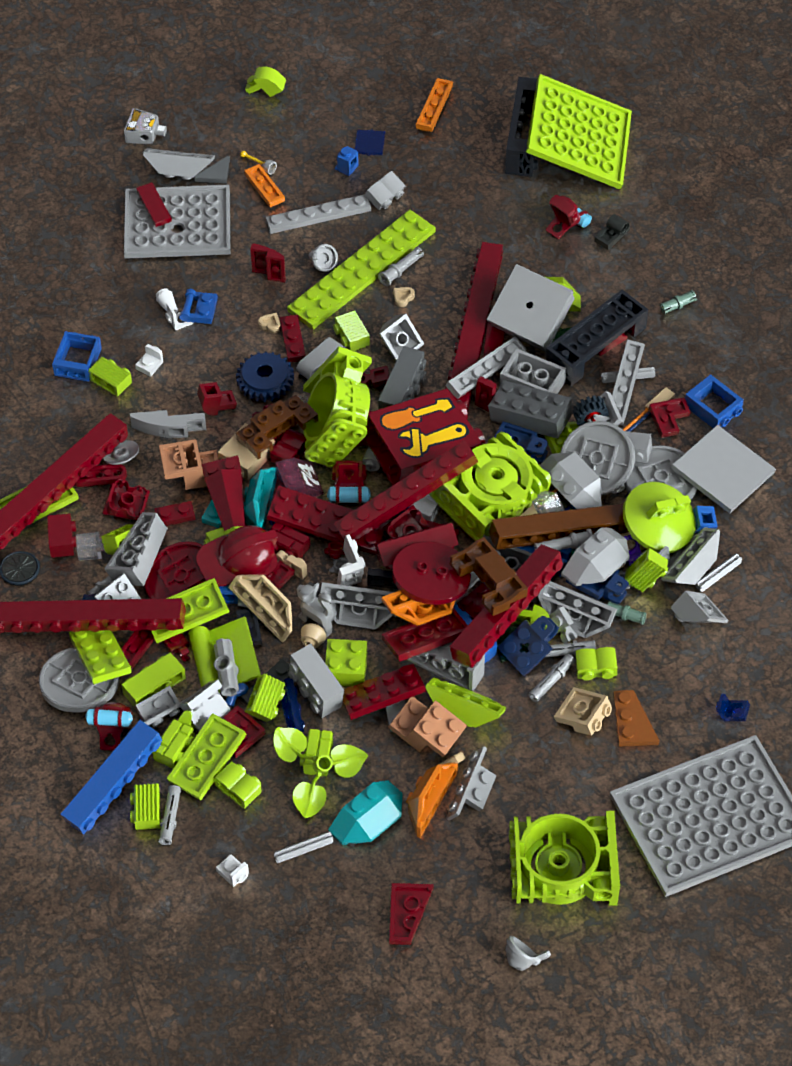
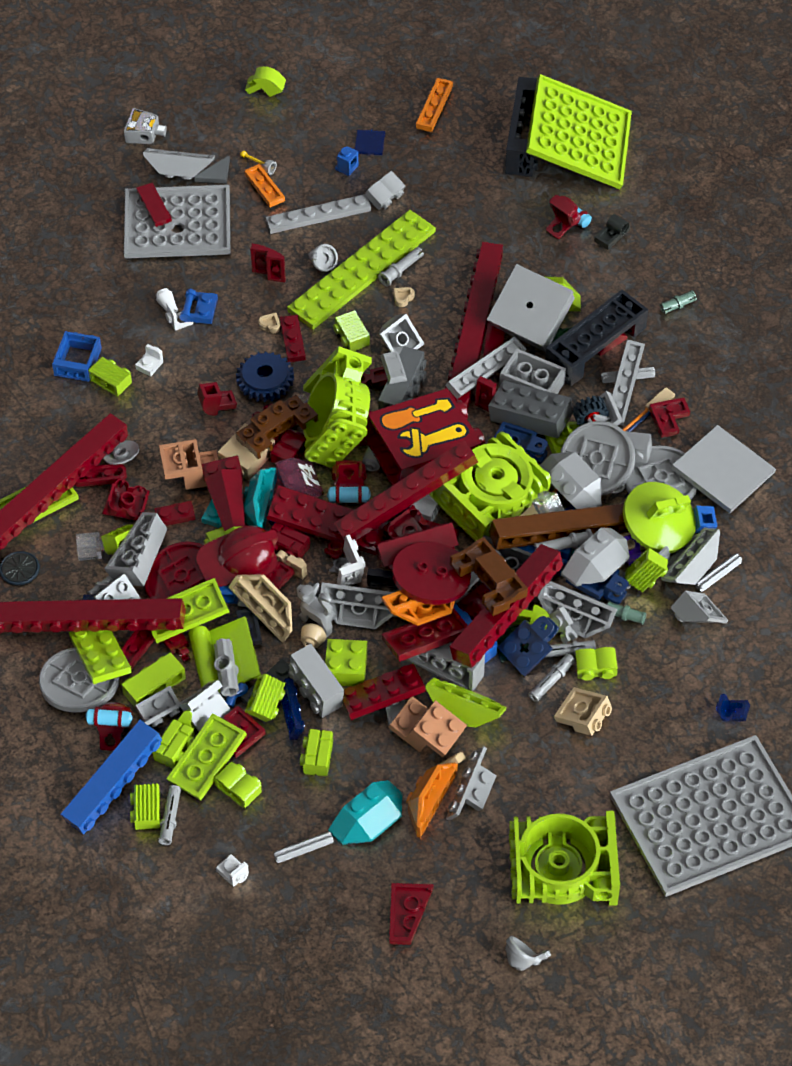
dark red brick [47,513,77,558] -> none
light grey slope [130,410,206,438] -> none
lime plant [273,727,368,818] -> none
light grey beam [296,337,345,379] -> none
dark orange wing [613,690,660,747] -> none
blue window [685,375,743,429] -> none
none -> light grey tile [380,351,407,384]

